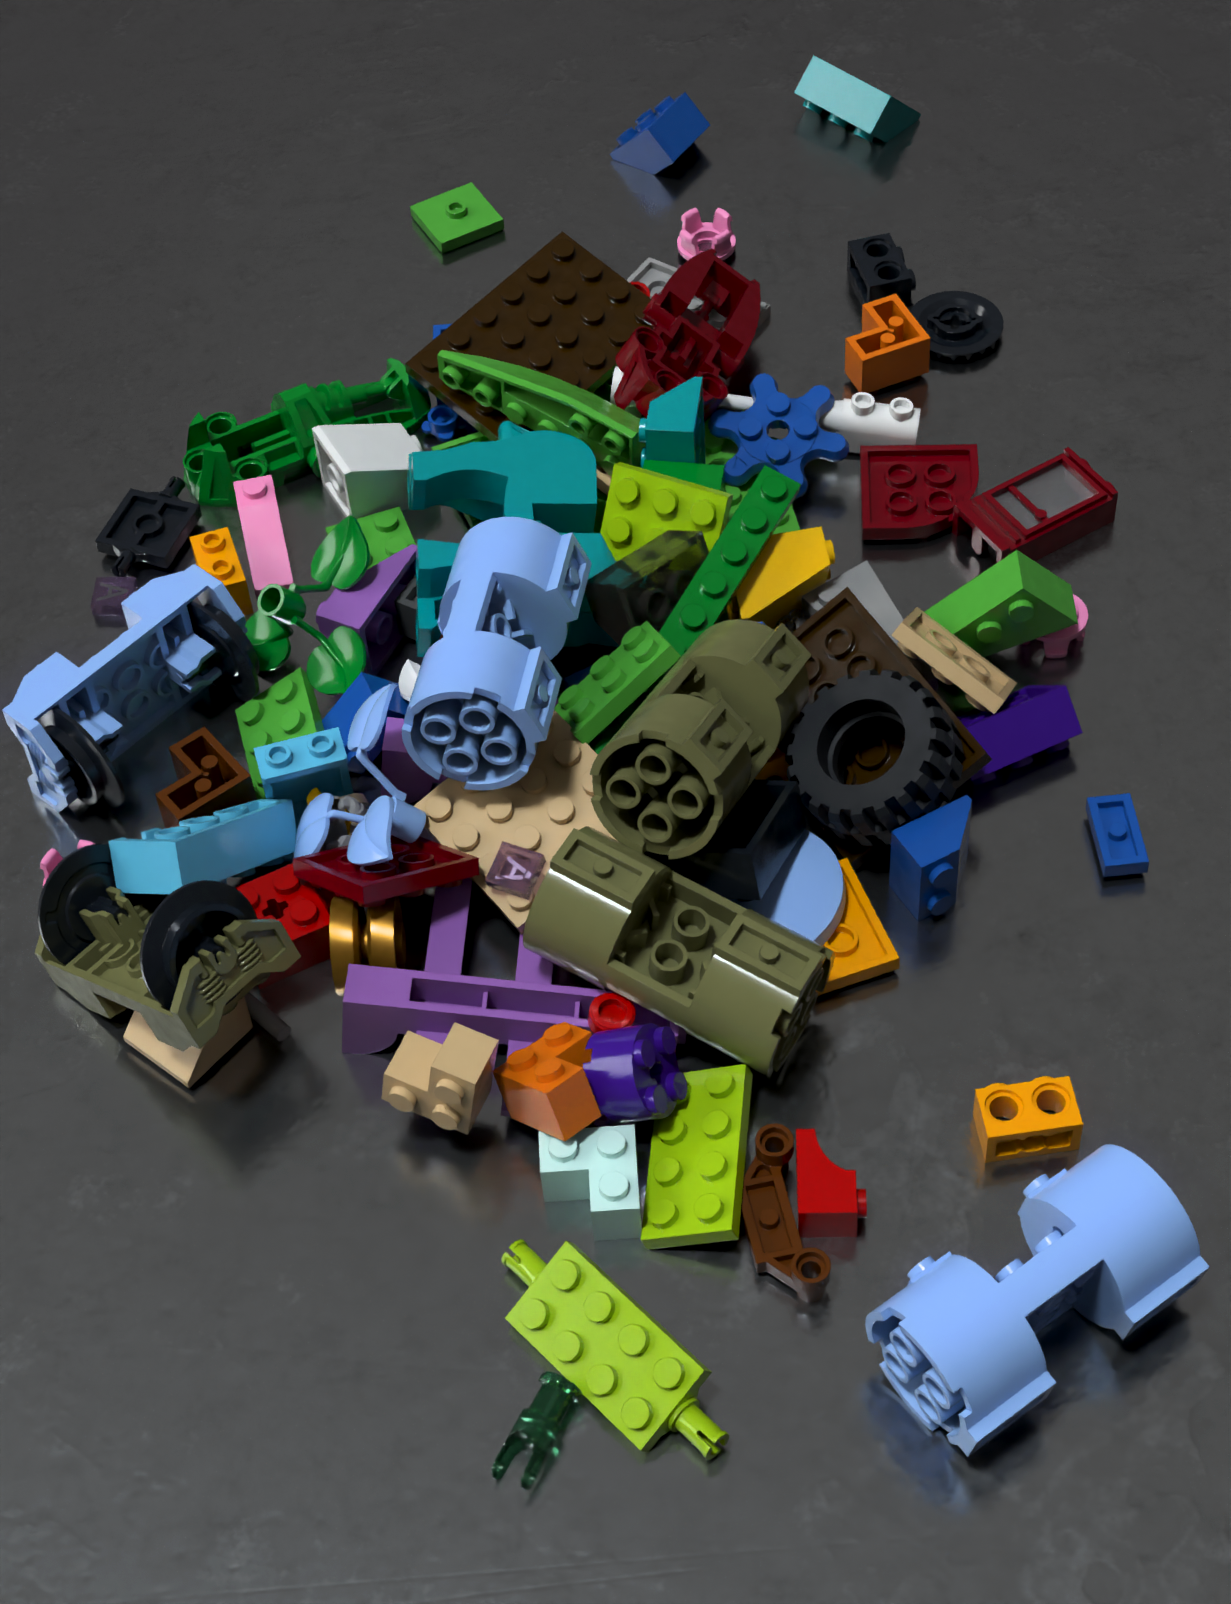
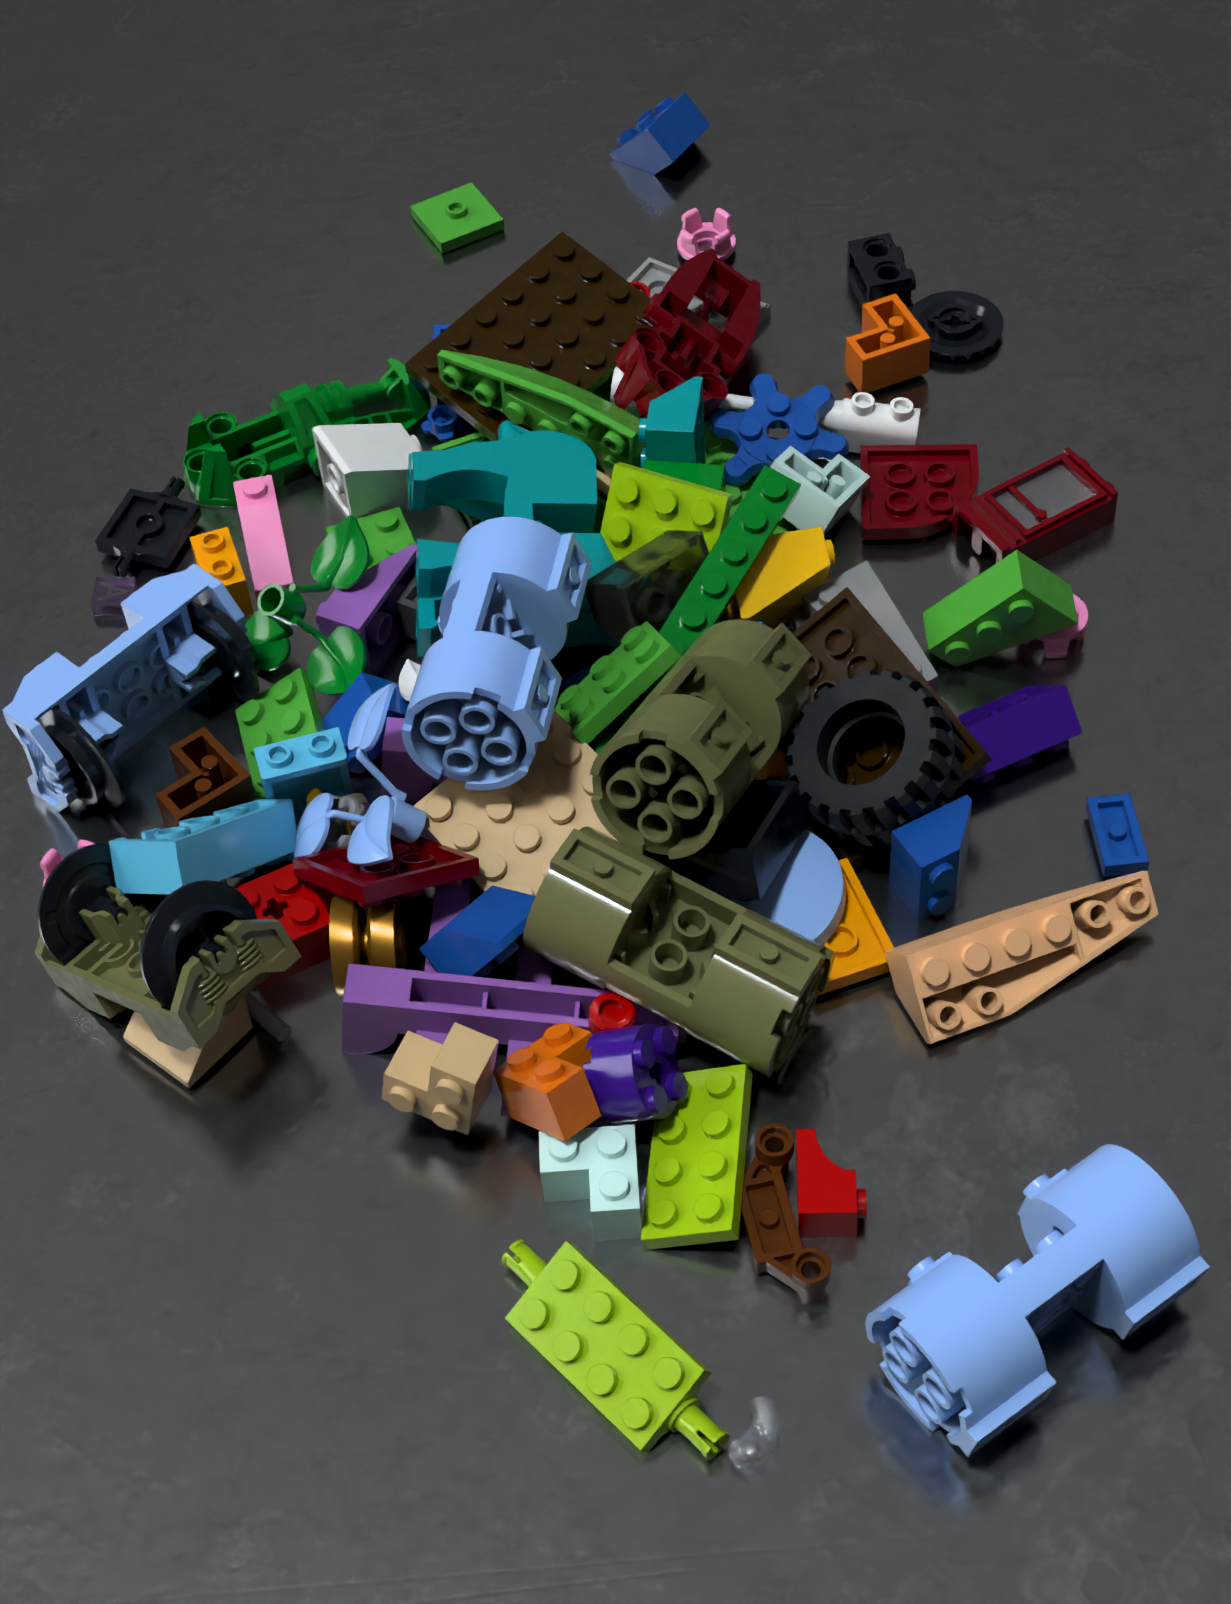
tile [485,841,546,900] -> none
clear green piece [492,1371,582,1491] -> none
slope [794,55,921,143] -> none
tan plate [891,607,1017,714] -> none
light orange brick [973,1076,1083,1163] -> none
none -> blue slope [419,885,535,977]
none -> clear arm [729,1396,780,1468]
none -> light aqua brick [770,446,870,535]
none -> light nougat wedge [884,871,1159,1044]

